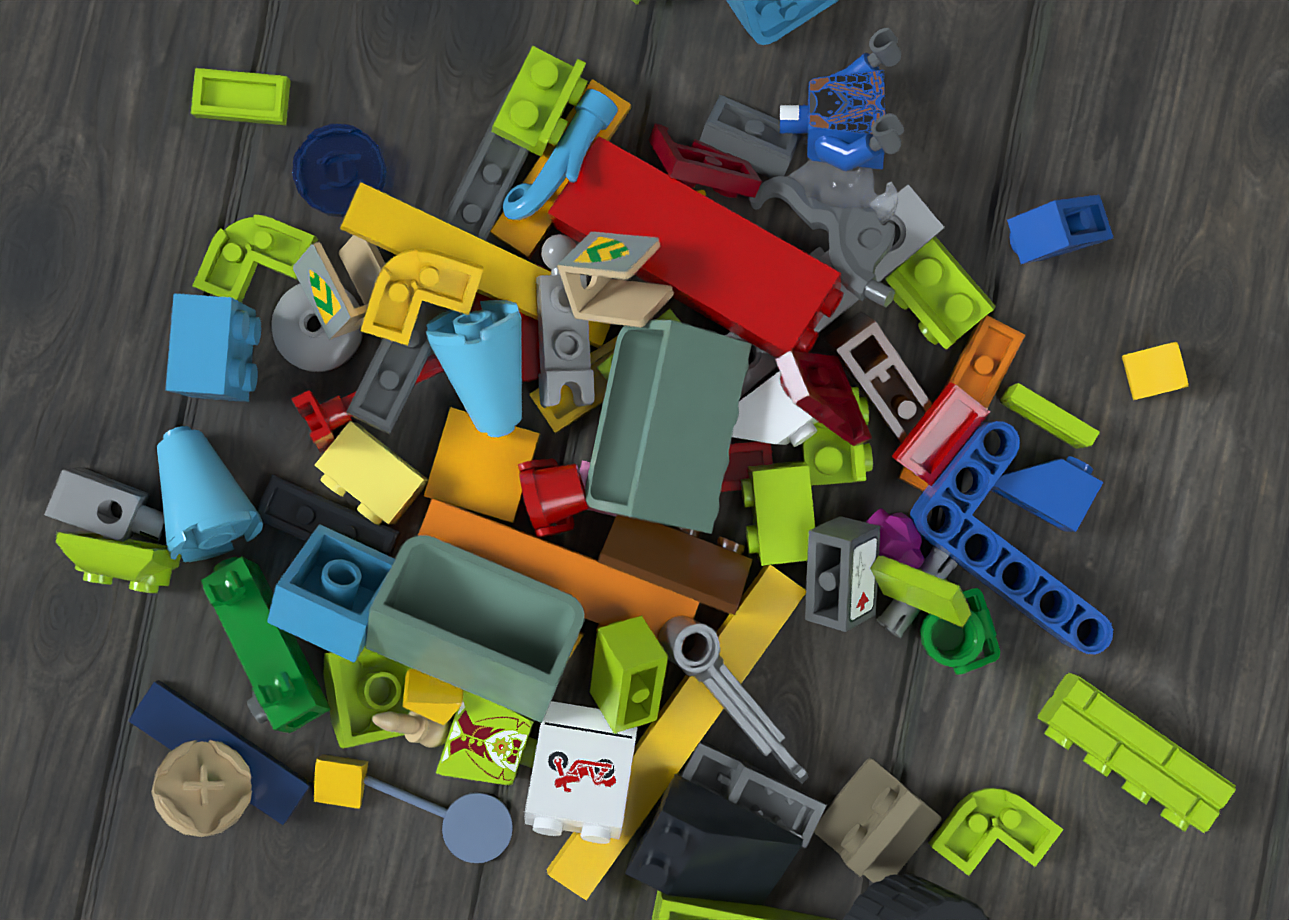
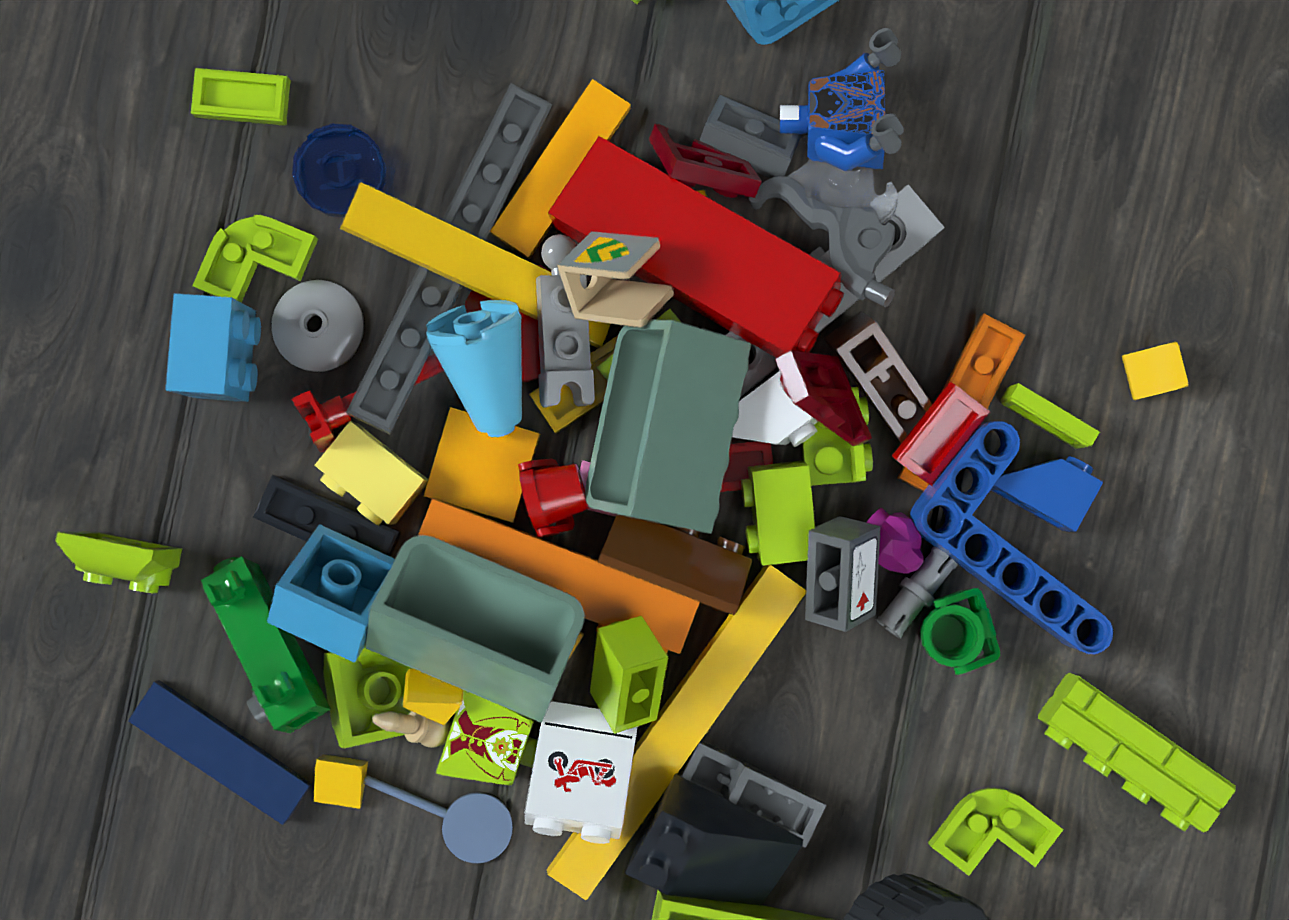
light grey torso [44,467,165,542] -> none
tan tile [152,740,252,837] -> none
medium azure cone [157,426,263,562] -> none
piece [293,235,385,340] -> none
yellow plate [361,249,484,346] -> none
lime bracket [491,46,588,157] -> none
dark azure plant [503,89,618,220] -> none
piece [658,616,809,784] -> none
dark tan bracket [814,758,941,883] -> none
lime tile [870,556,971,627] -> none
lime bracket [885,236,996,350] -> none
blue slope [1007,195,1114,264] -> none

